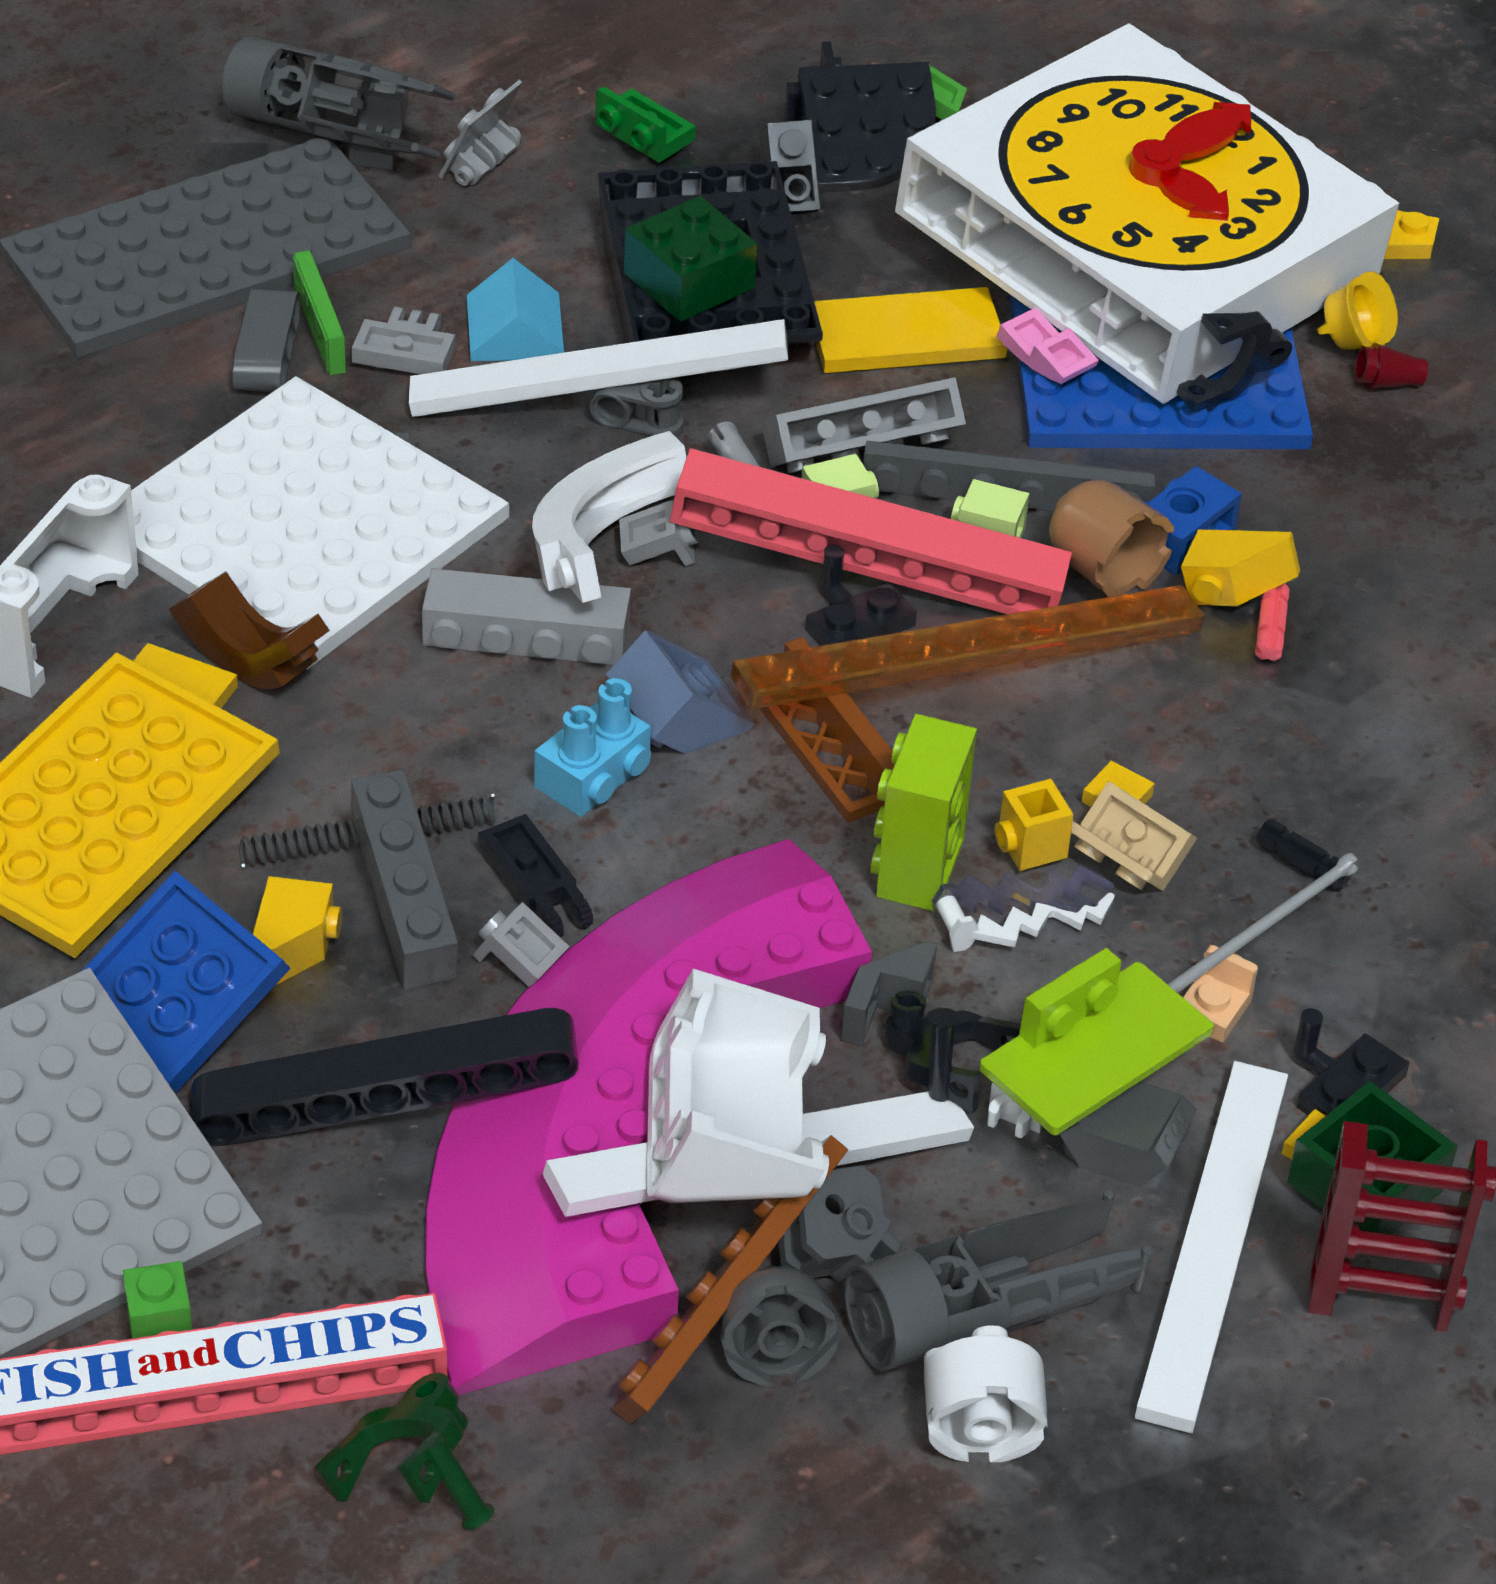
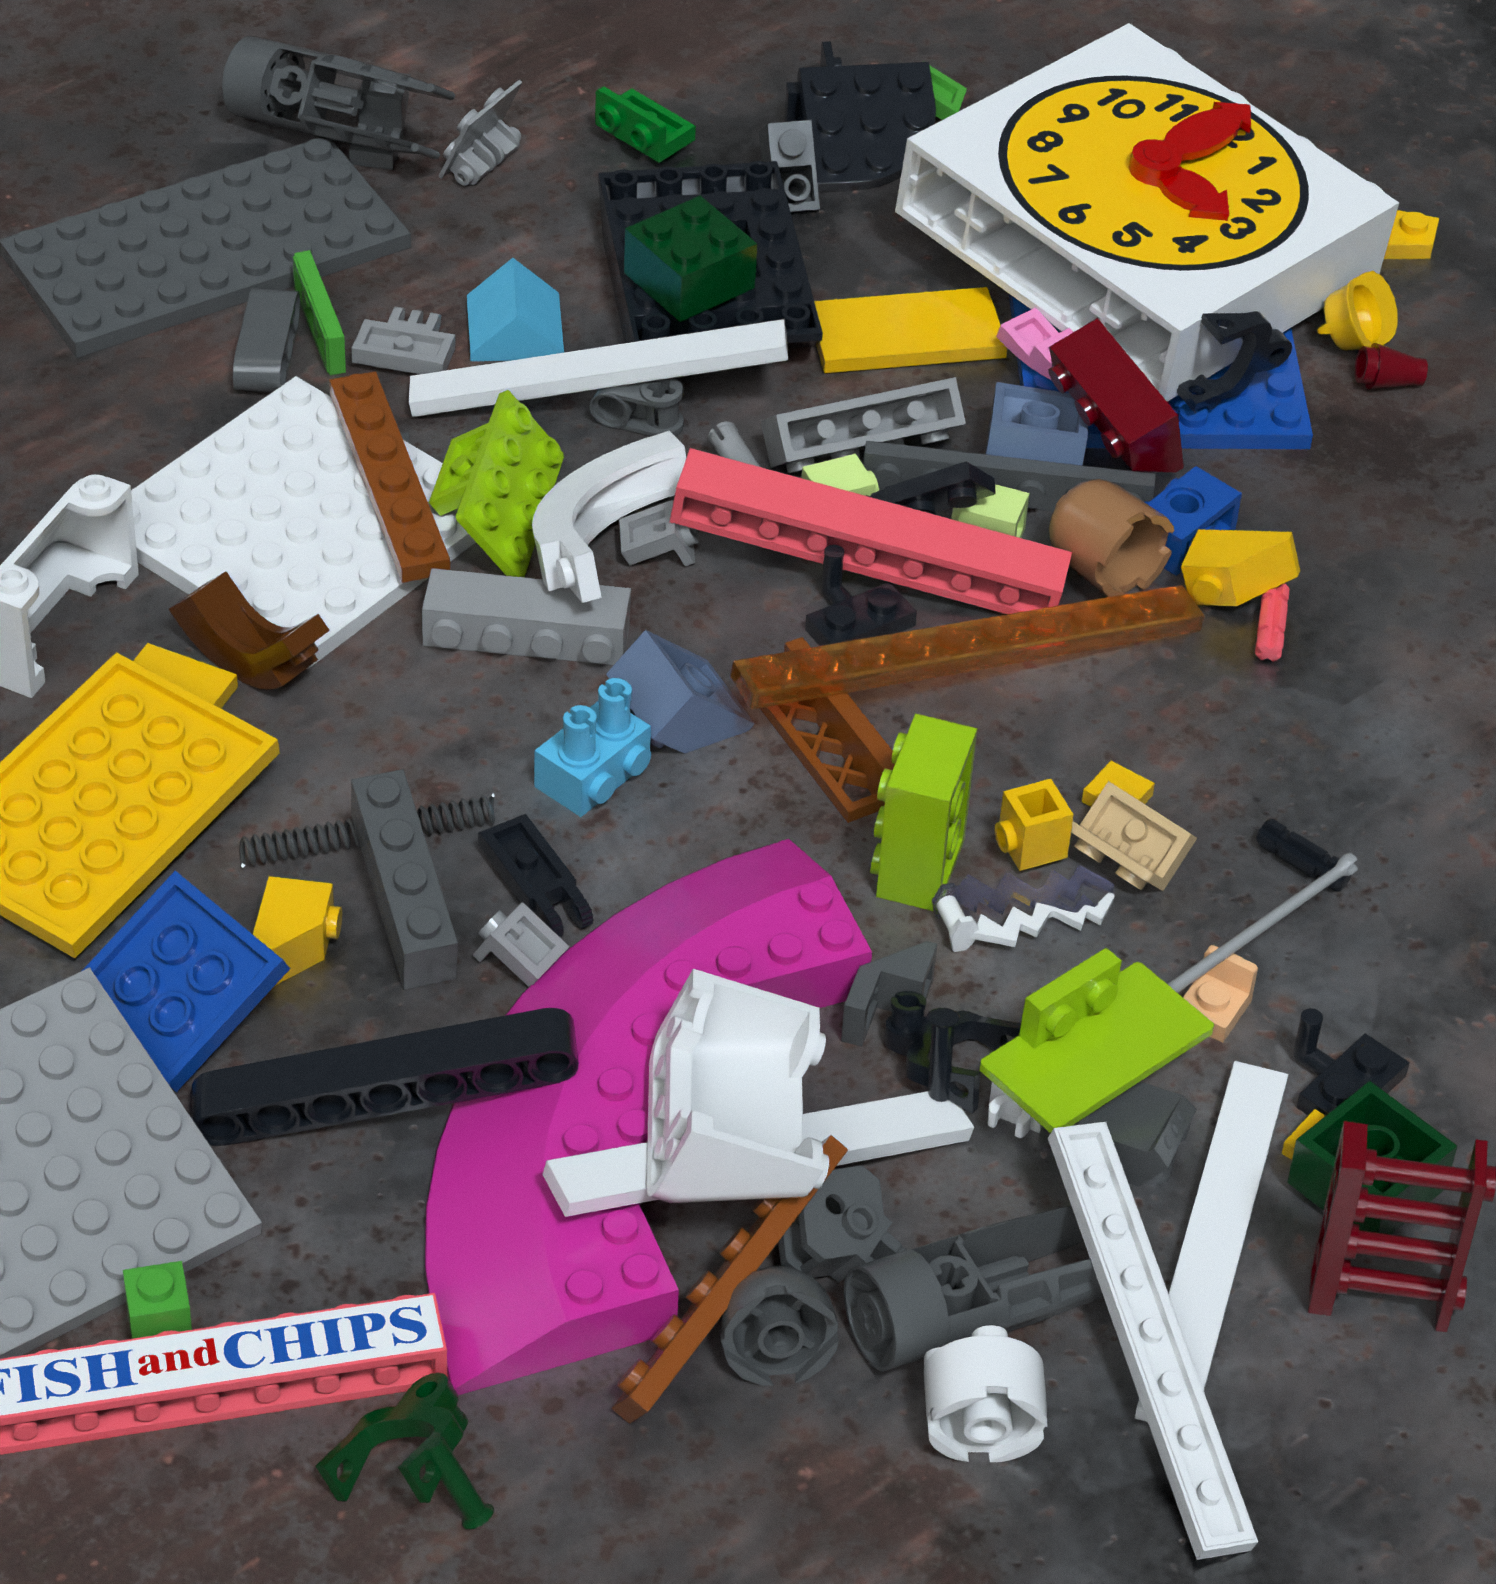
none -> dark orange plate [329,371,450,583]
none -> lime bracket [429,390,564,577]
none -> black hinge [866,461,996,515]
none -> sand blue slope [985,382,1088,465]
none -> dark red slope [1048,318,1184,473]
none -> white tile [1048,1122,1258,1560]

